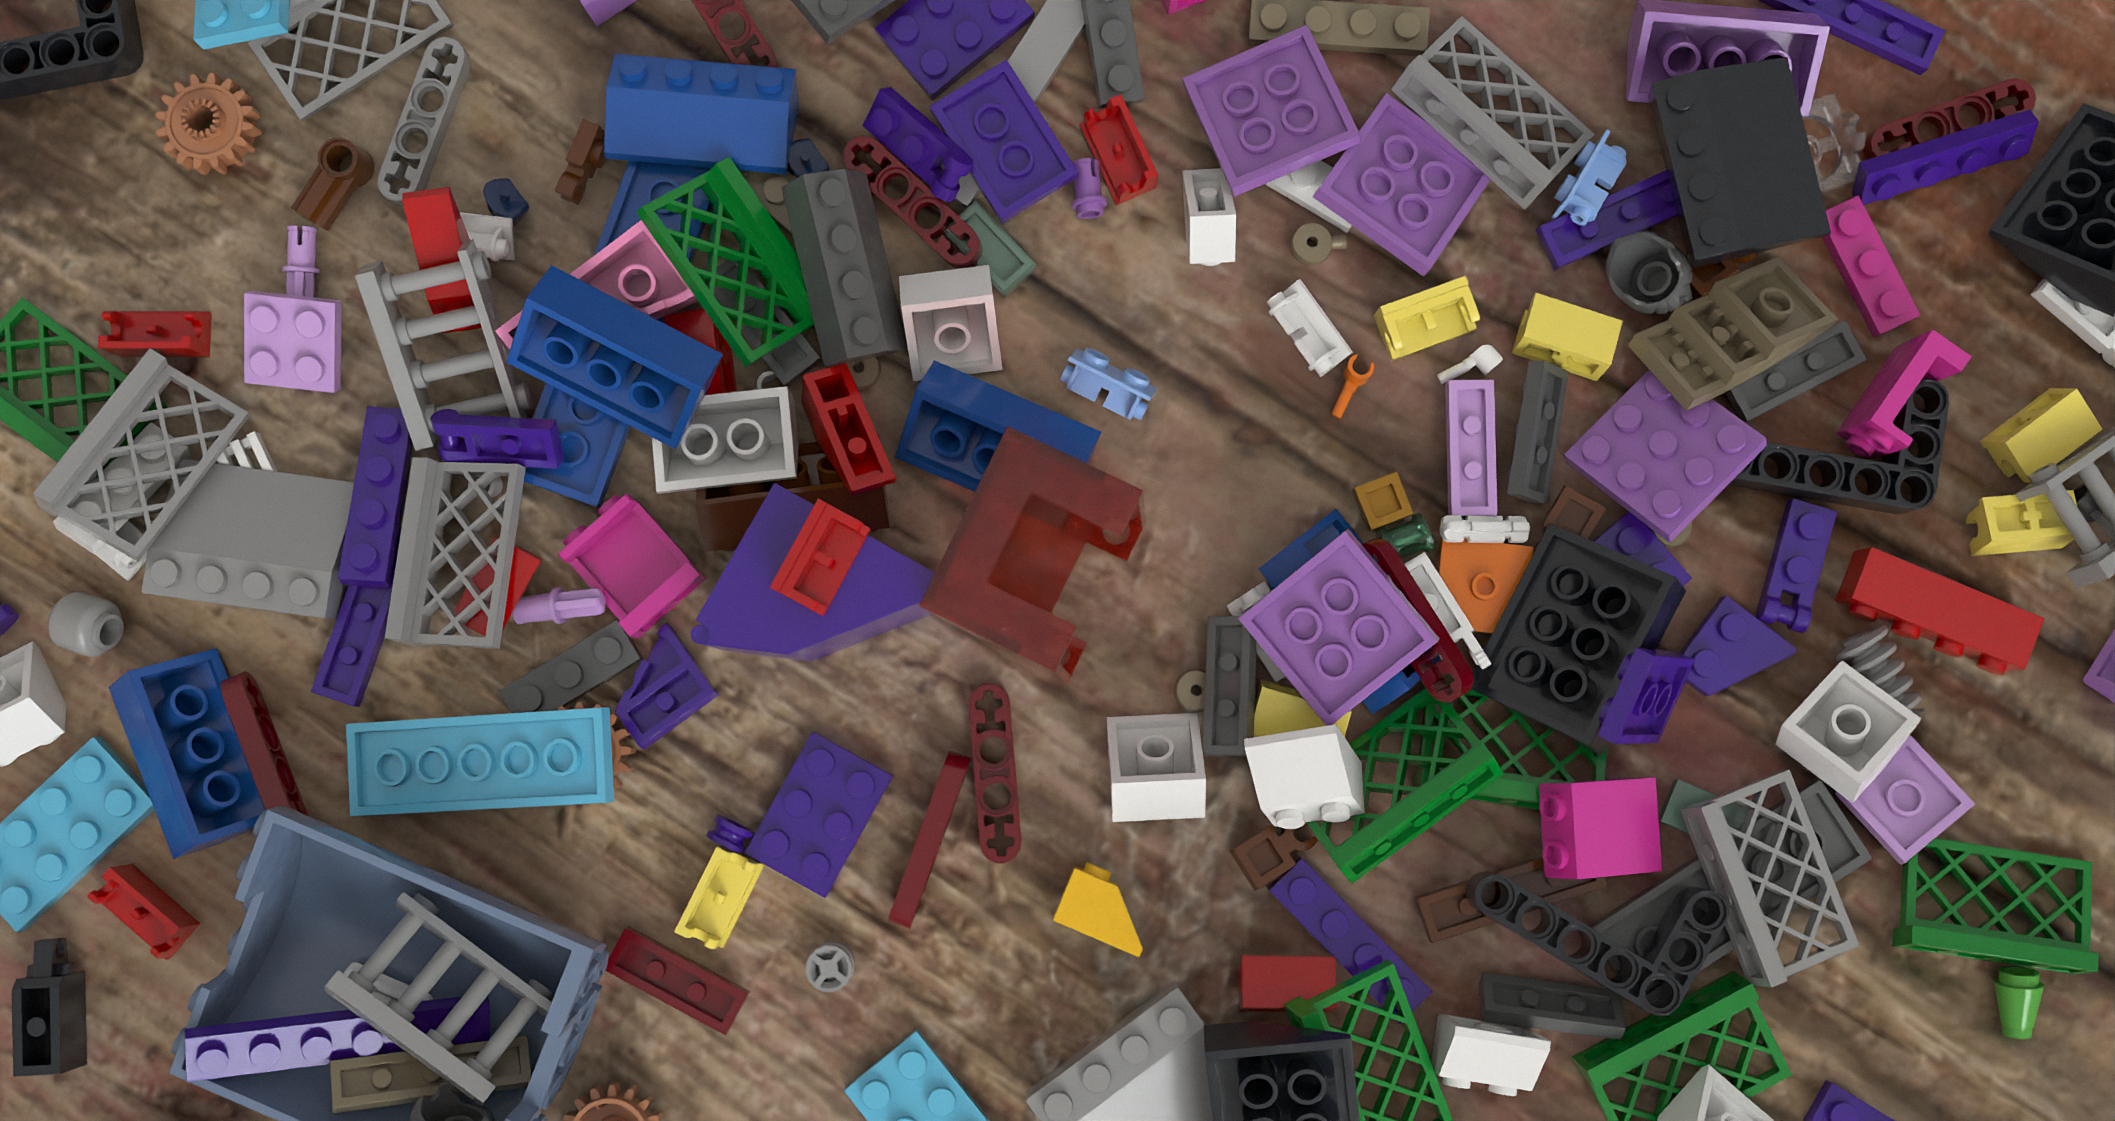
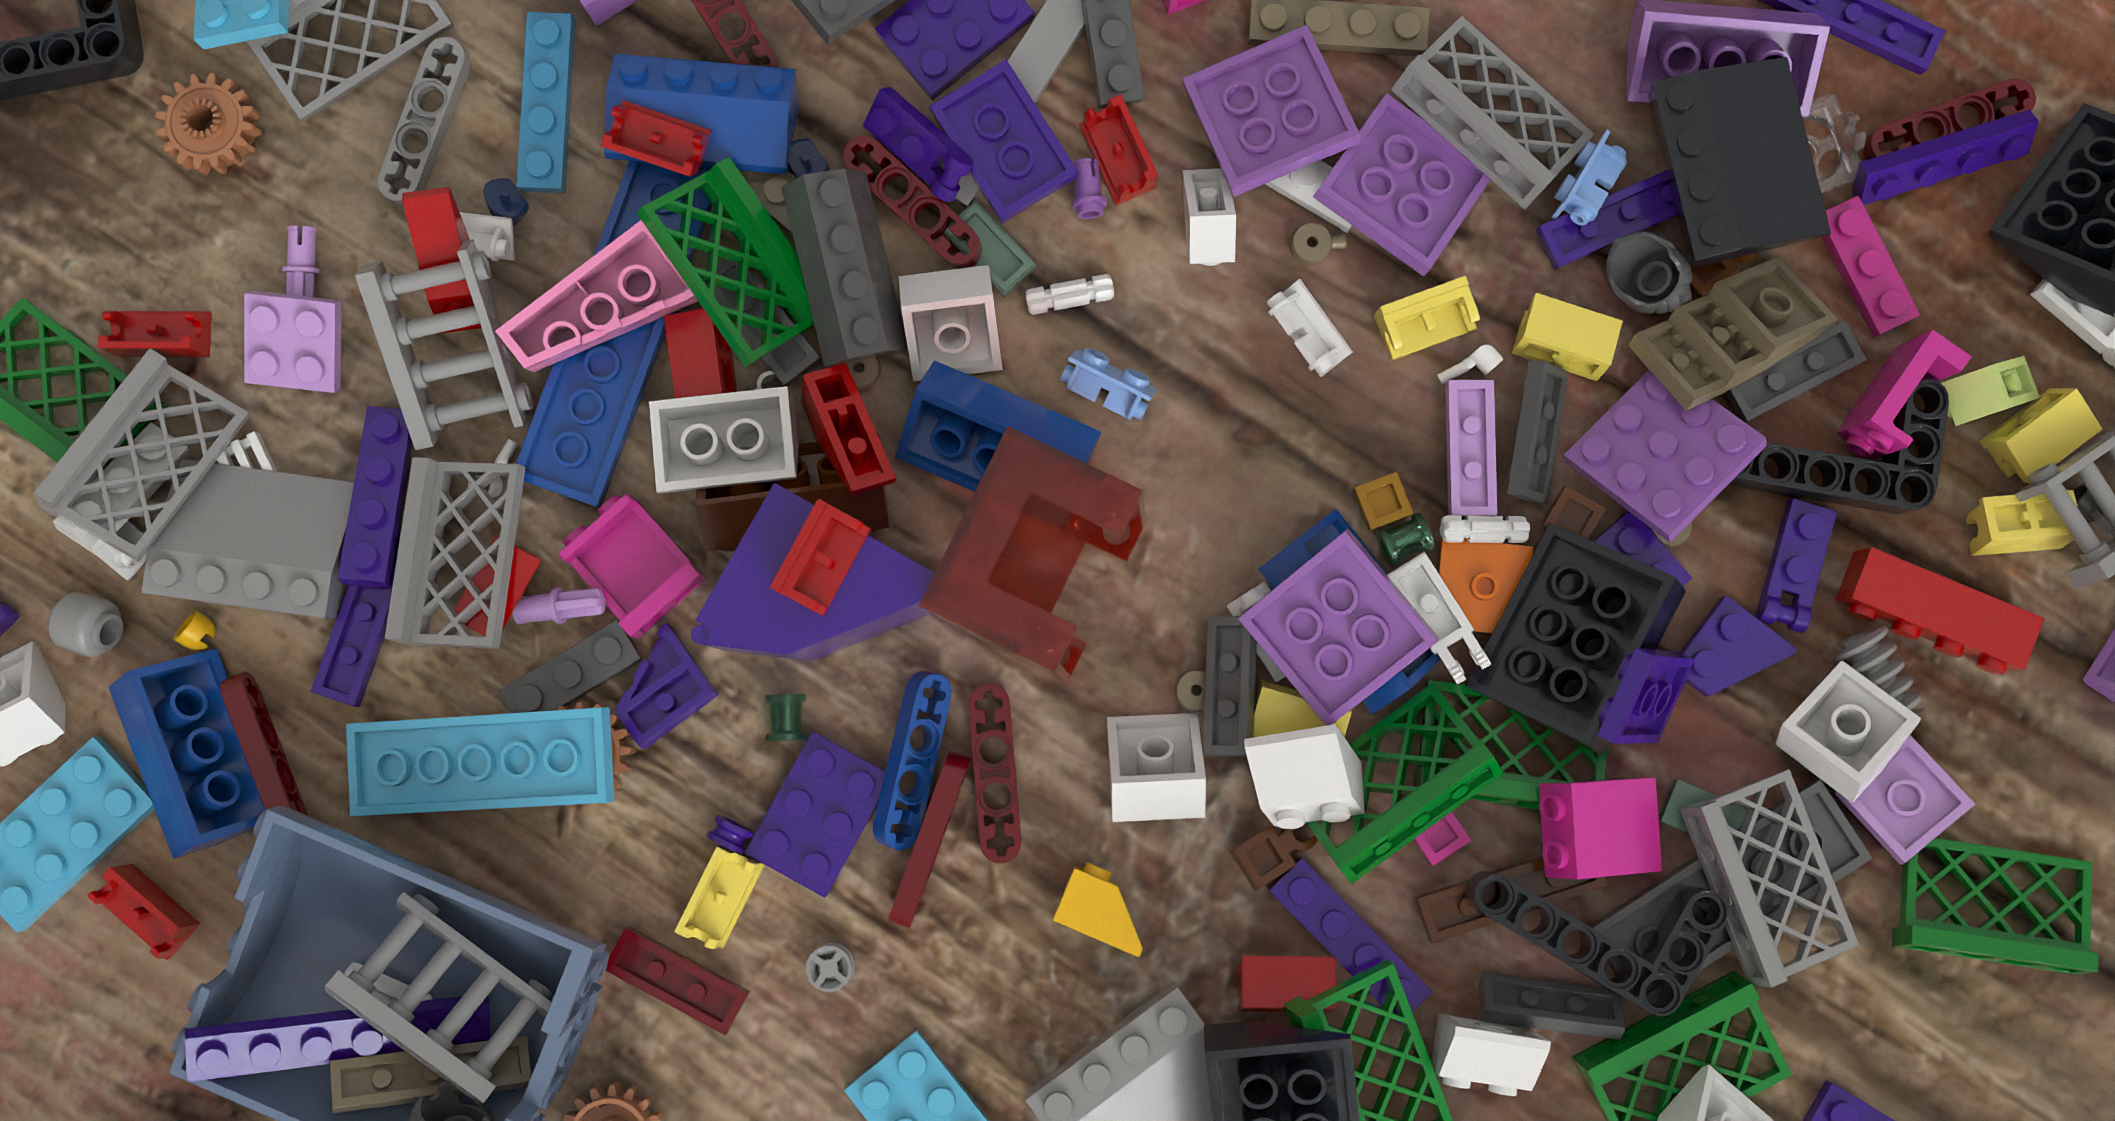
black hinge [12,938,87,1077] -> none
reddish brown piece [291,137,374,231] -> none
dark purple plate [430,409,564,469] -> none
blue slope [506,265,723,449] -> none
reddish brown plate [555,119,607,205] -> none
orange hand [1331,354,1375,419] -> none
dark red beam [1361,538,1474,702] -> none
bright green cone [1993,966,2044,1039] -> none
none -> yellow hinge [173,610,216,650]
none -> dark azure plate [516,12,576,193]
none -> red hinge [600,100,712,177]
none -> clear green bush [765,694,807,741]
none -> blue beam [873,671,952,850]
none -> white axle [1025,274,1114,315]
none -> dark pink plate [1413,812,1471,866]
none -> yellowish green slope [1941,356,2040,426]

